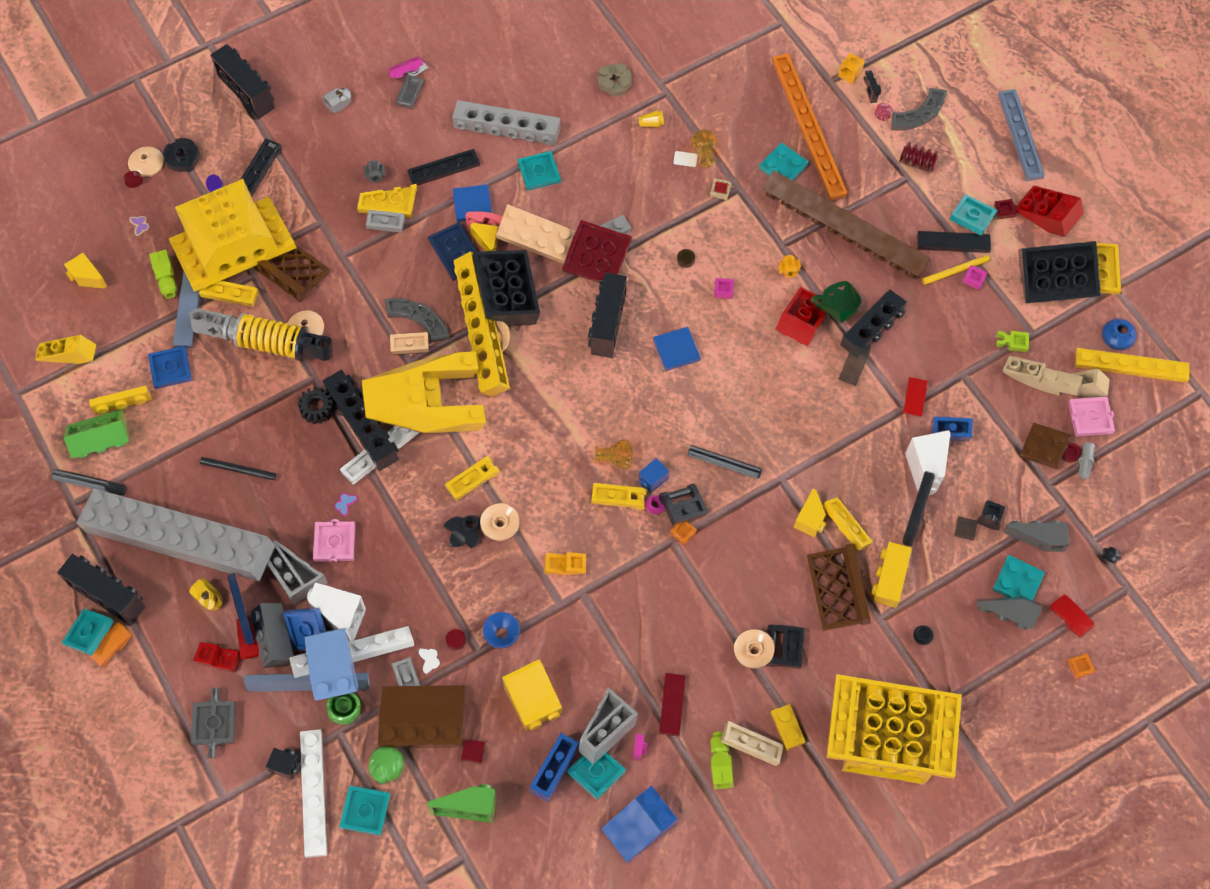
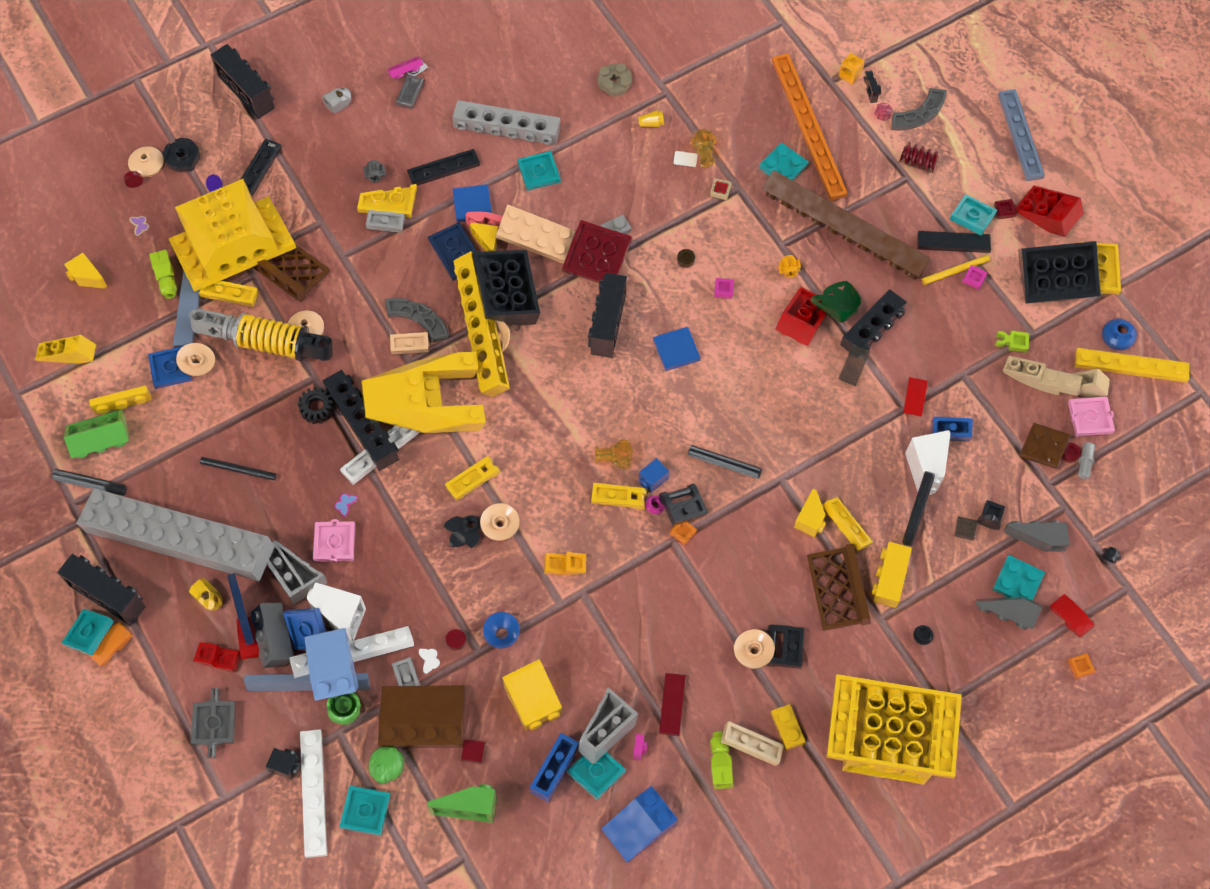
none -> light nougat dish [176,343,215,376]

